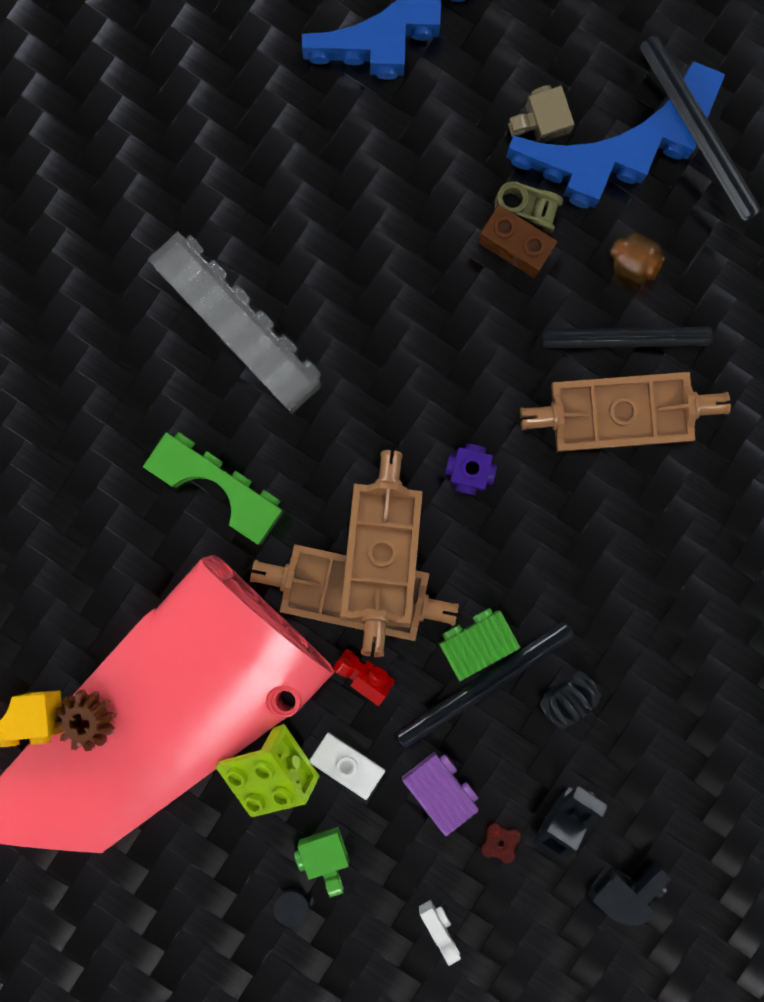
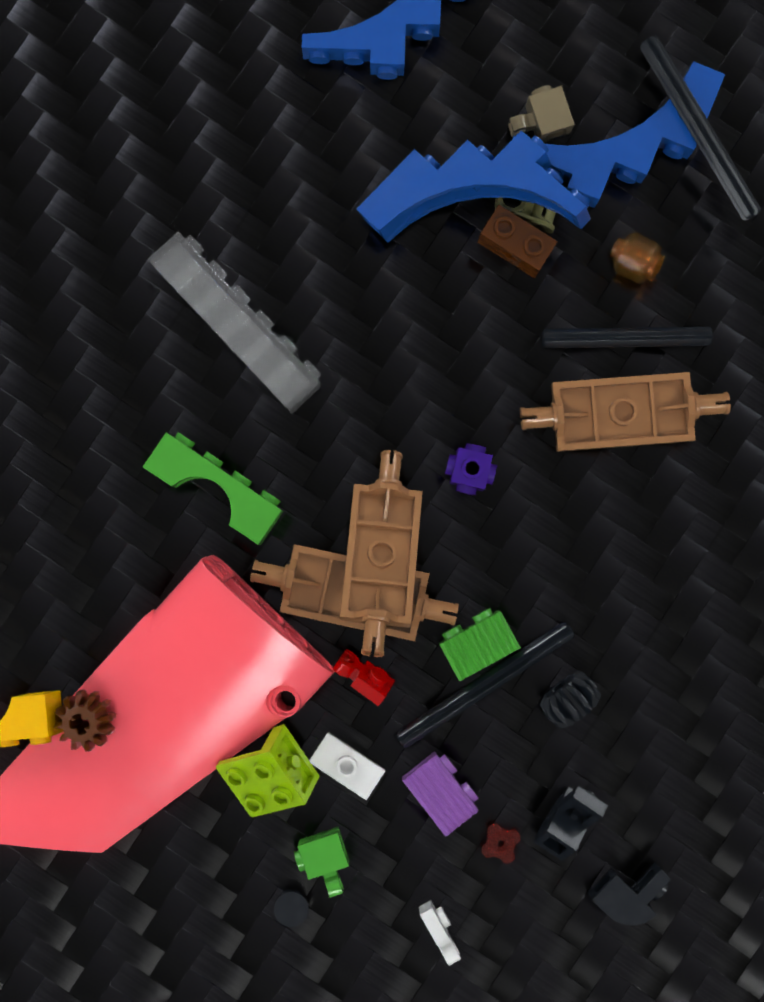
none -> blue arch [356,130,591,242]

